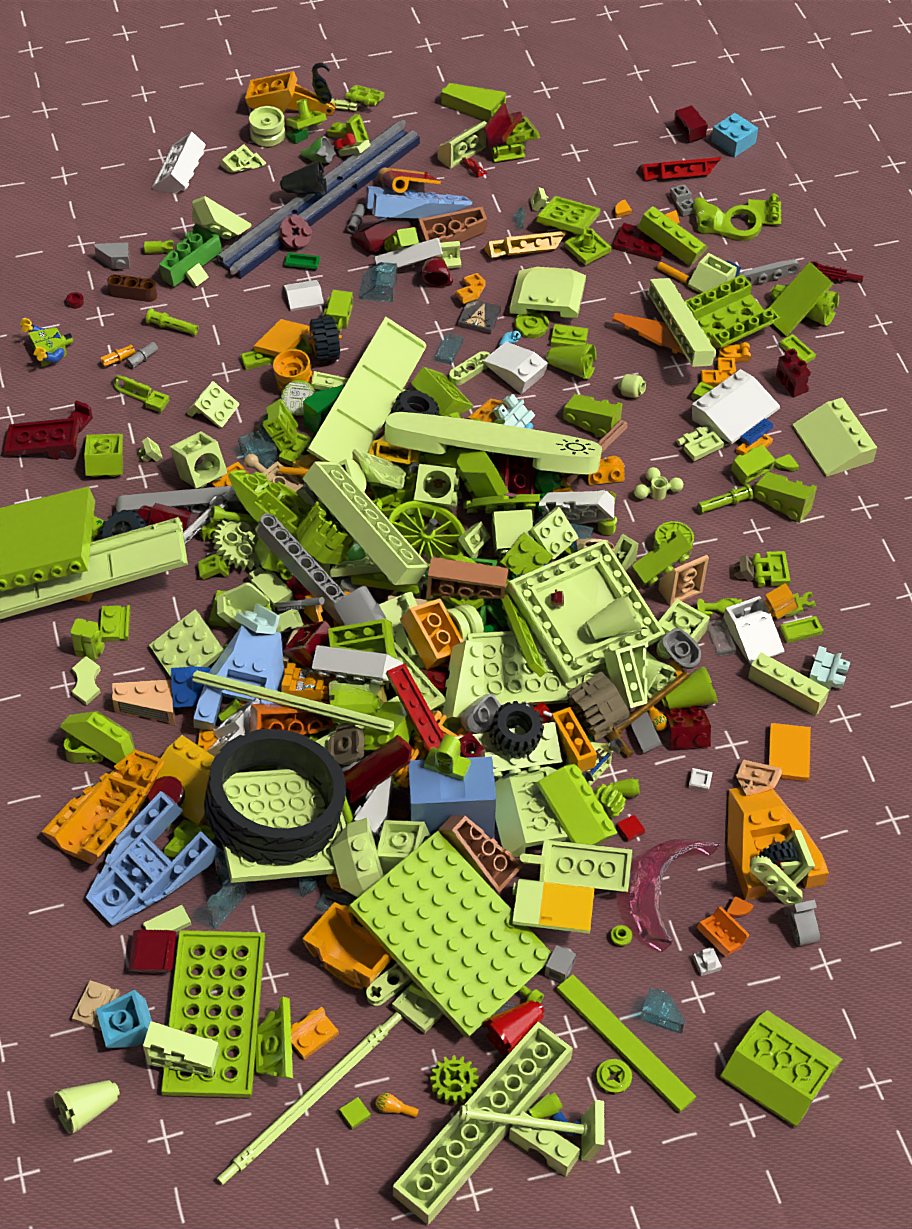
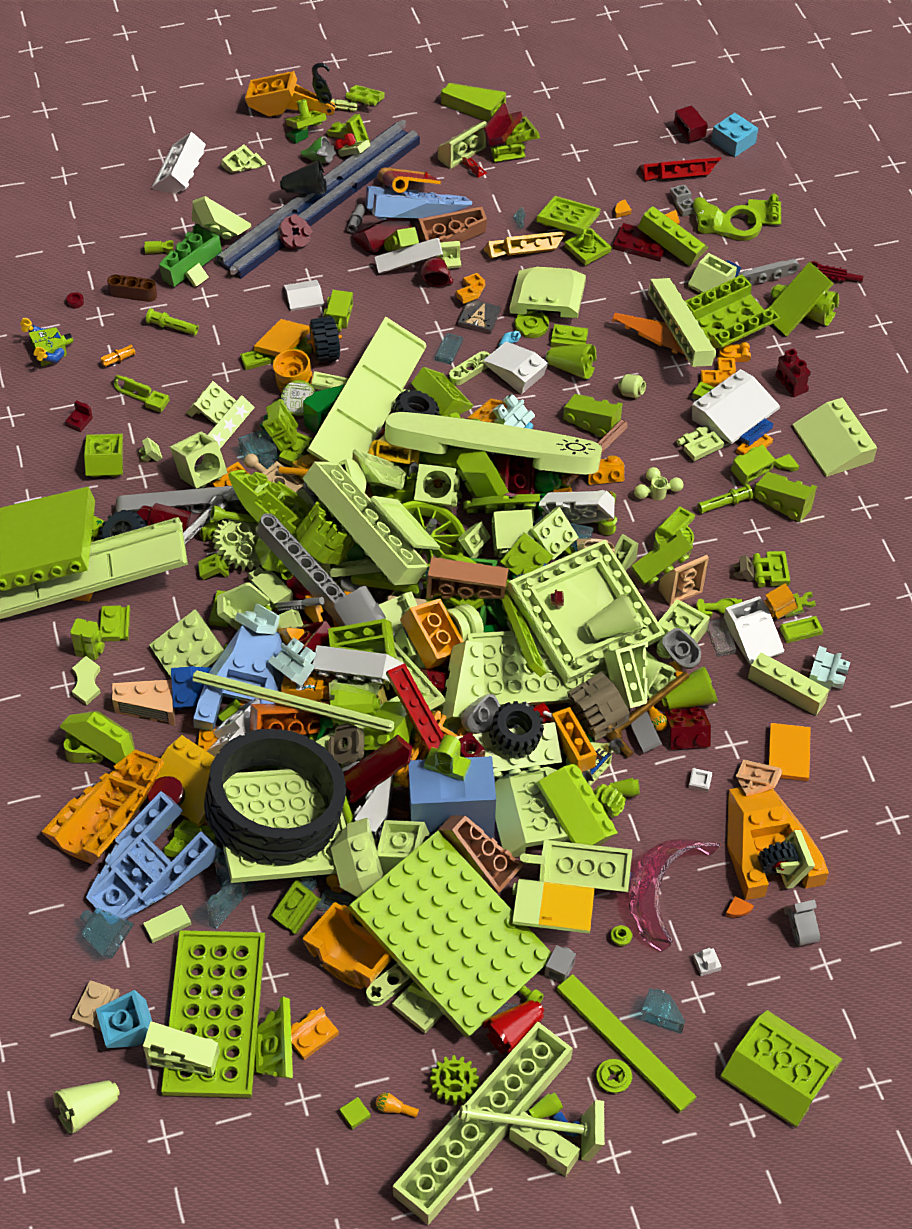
dark red hinge [3,417,81,460] -> none
light grey slope [94,242,130,270] -> none
light grey axle [126,342,158,369] -> none
dark red slope [129,929,176,974] -> none
yellowish green axle [217,1012,402,1185] -> none
yellowish green wheel [249,106,285,147] -> none
green tile [284,252,321,270] -> none
clear light blue slope [359,262,397,302] -> none
yellowish green tile [530,187,549,211] -> none
red tile [616,814,645,842] -> none
light orange piece [657,262,690,284] -> none
orange bracket [696,906,749,957] -> none
yellowish green plate [750,856,803,905] -> none
lime tile [779,334,816,363] -> none
none -> clear light blue torso [80,908,134,958]
none -> yellowish green tile [208,395,255,448]
none -> light aqua hips [268,637,316,686]
none -> lime plate [272,881,321,934]
none -> light orange slope [277,627,304,644]
none -> green hand [315,716,334,741]
none -> yellowish green piece [370,496,440,550]
none -> lime tile [658,506,695,538]

